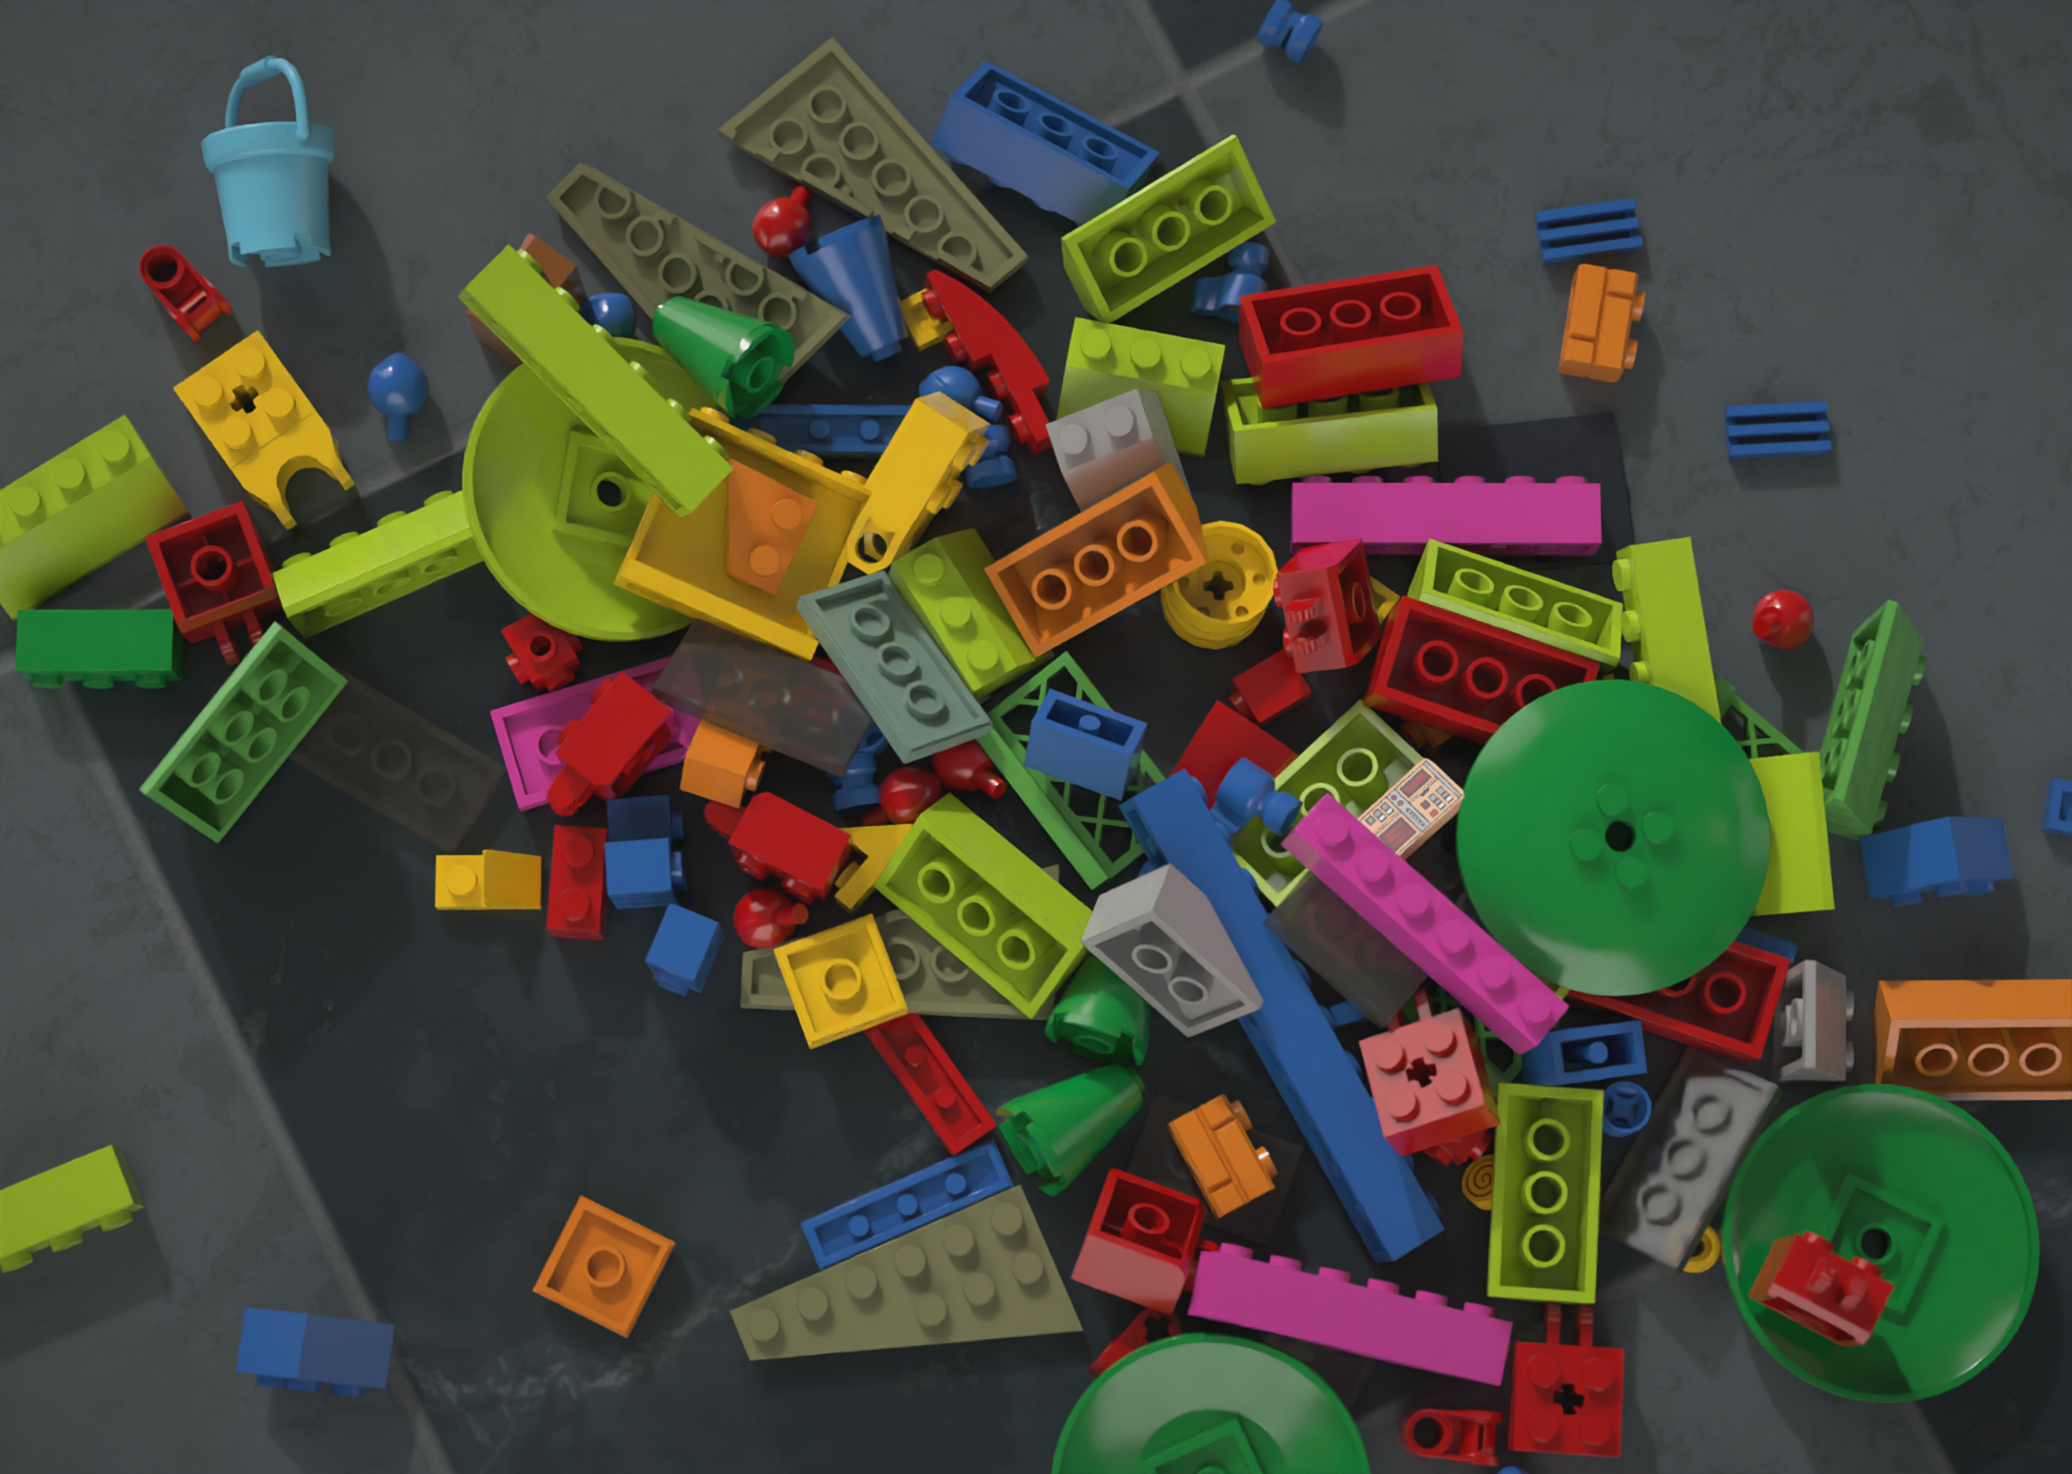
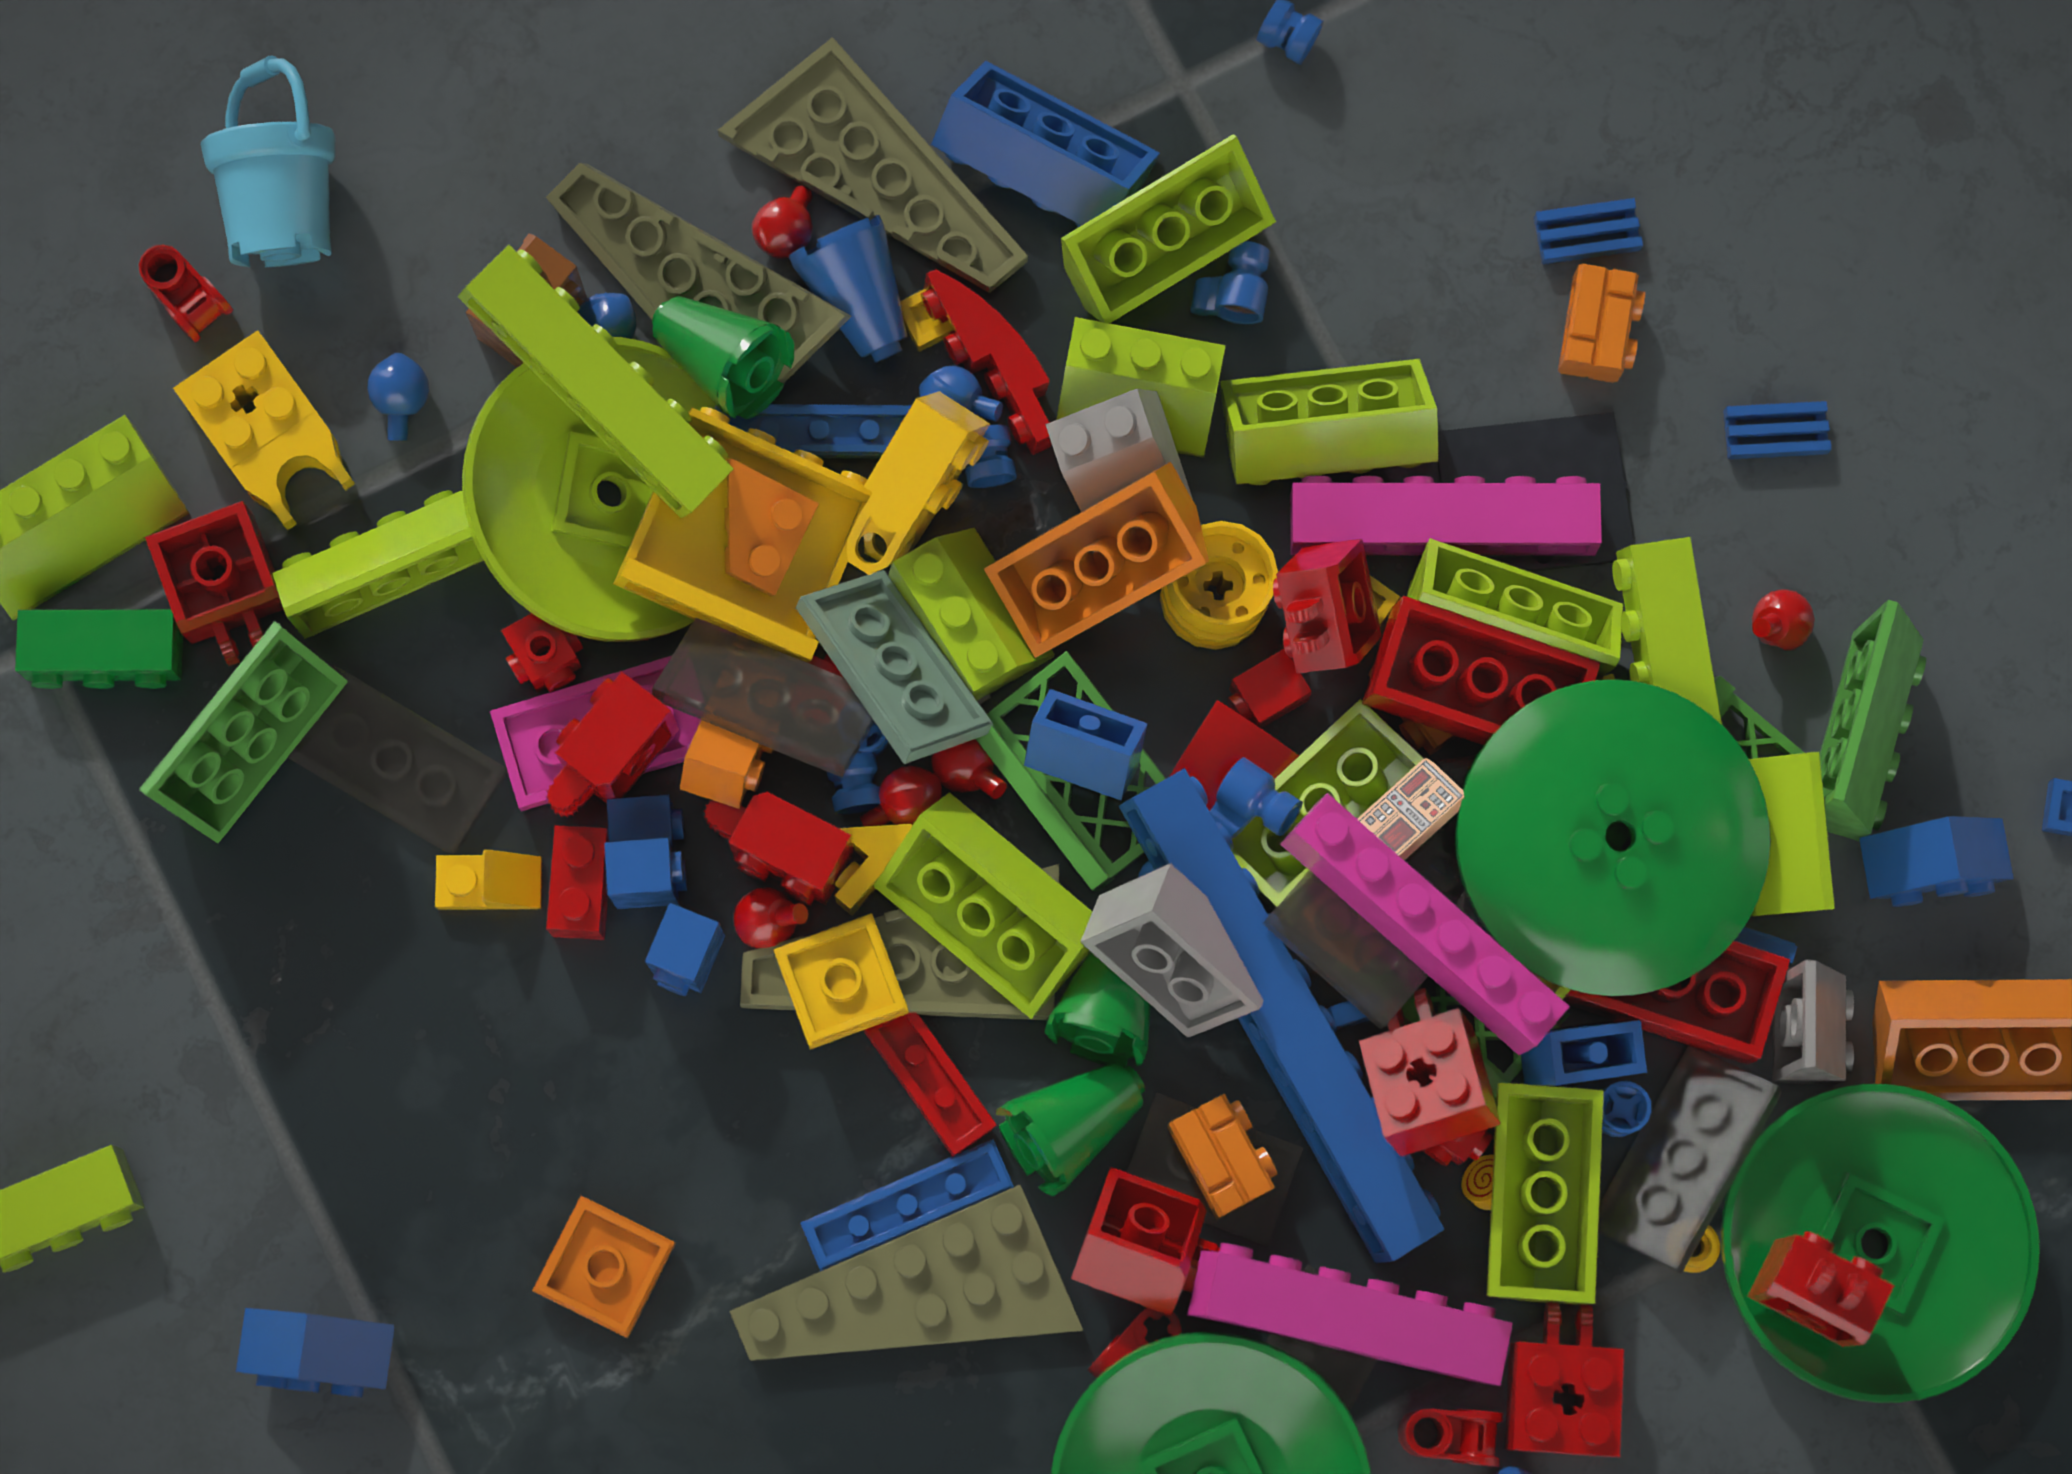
red brick [1239,265,1464,409] -> none

